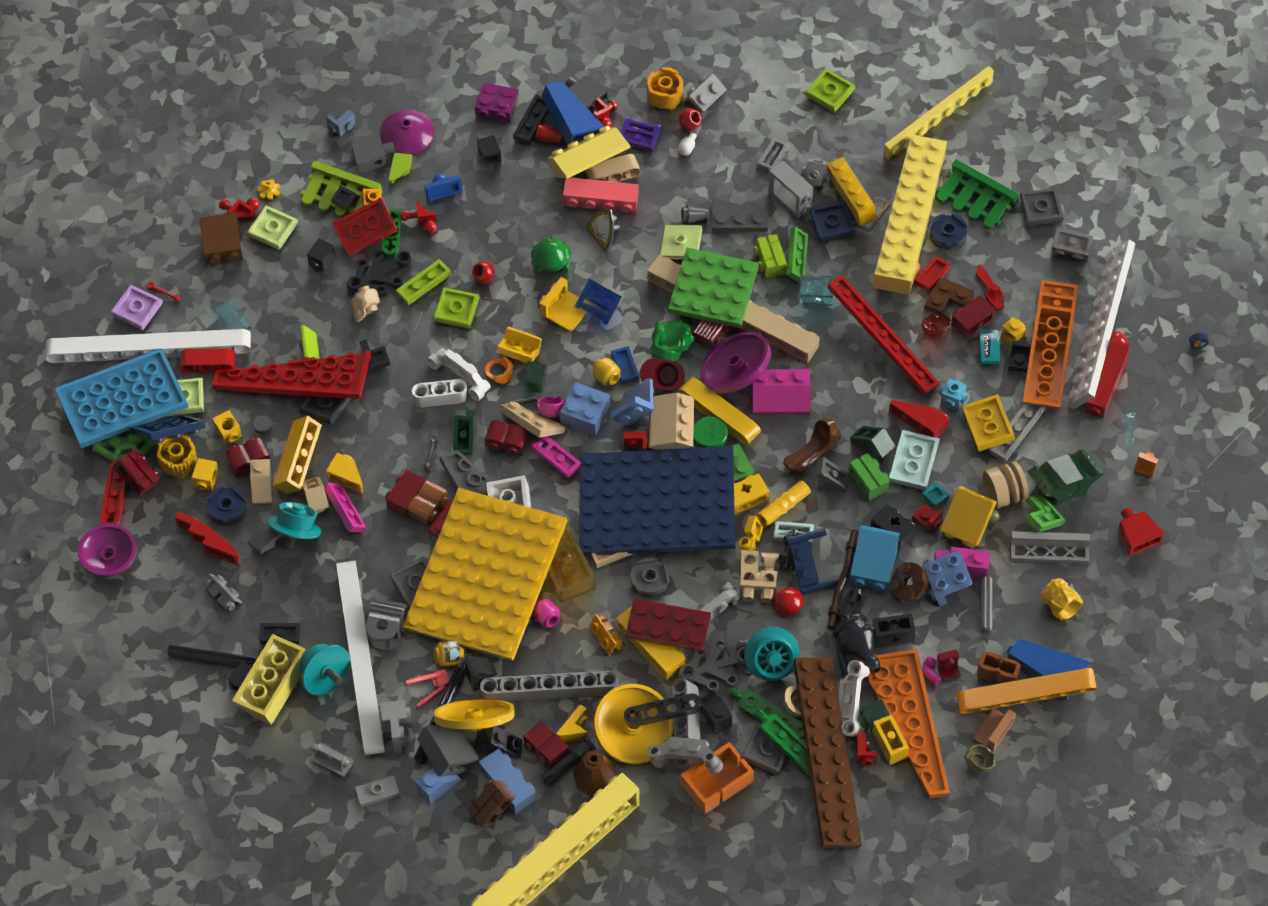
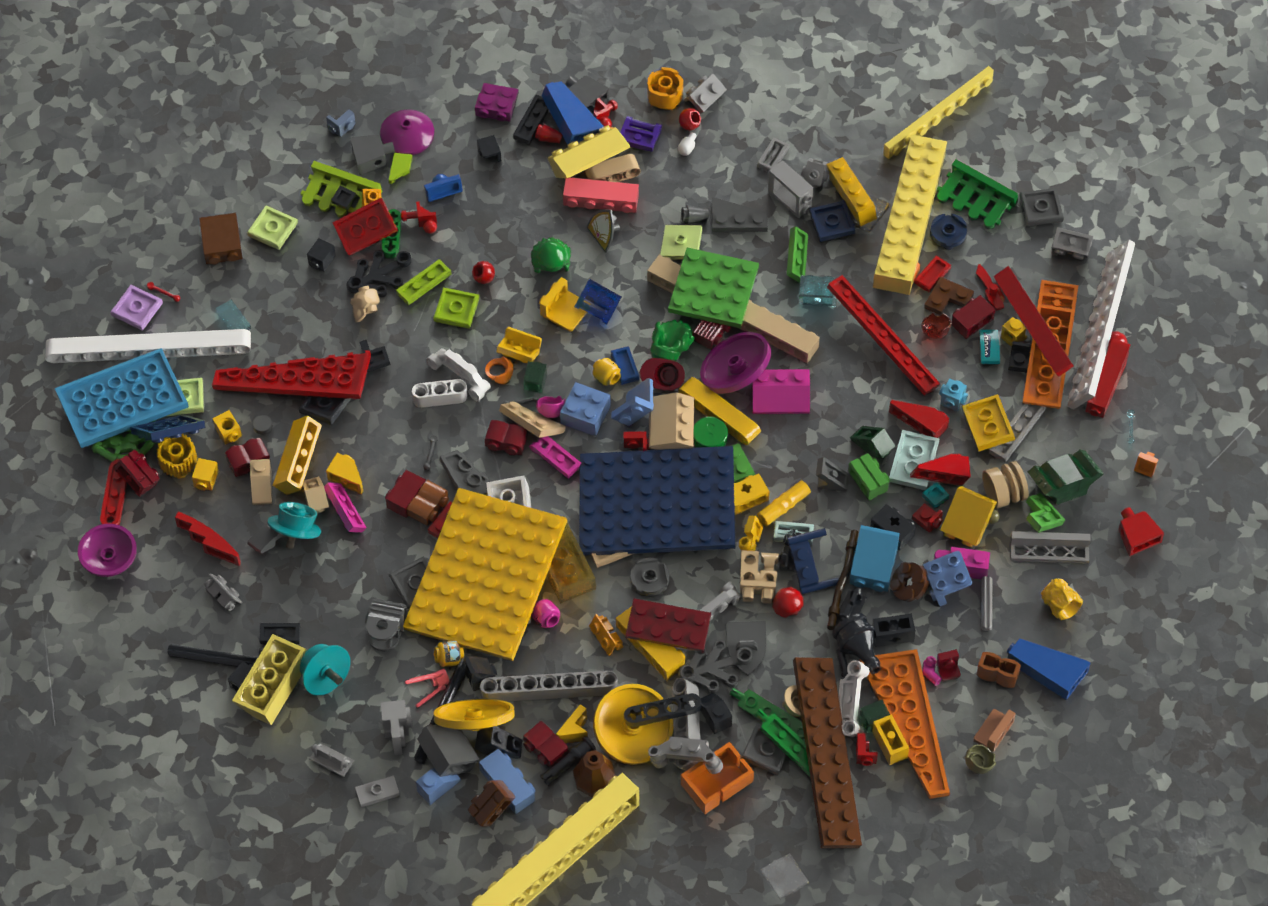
red beam [179,348,235,374] -> none
dark blue plate [207,487,246,525] -> none
red piece [219,197,260,220] -> none
yellow plant [257,179,280,200] -> none
lime slope [300,325,320,359] -> none
white beam [336,560,385,756] -> none
dark green slope [453,410,476,453] -> none
teal piece [744,627,800,681] -> none
lime brick [753,234,787,278] -> none
reddish brown hair [783,417,841,473] -> none
lime plate [805,69,855,113] -> none
light orange beam [956,668,1097,714] -> none
dark blue tile [1189,333,1209,349] -> none
none -> clear piece [761,853,809,899]
none -> red slope [910,454,971,486]
none -> red tile [993,266,1074,377]

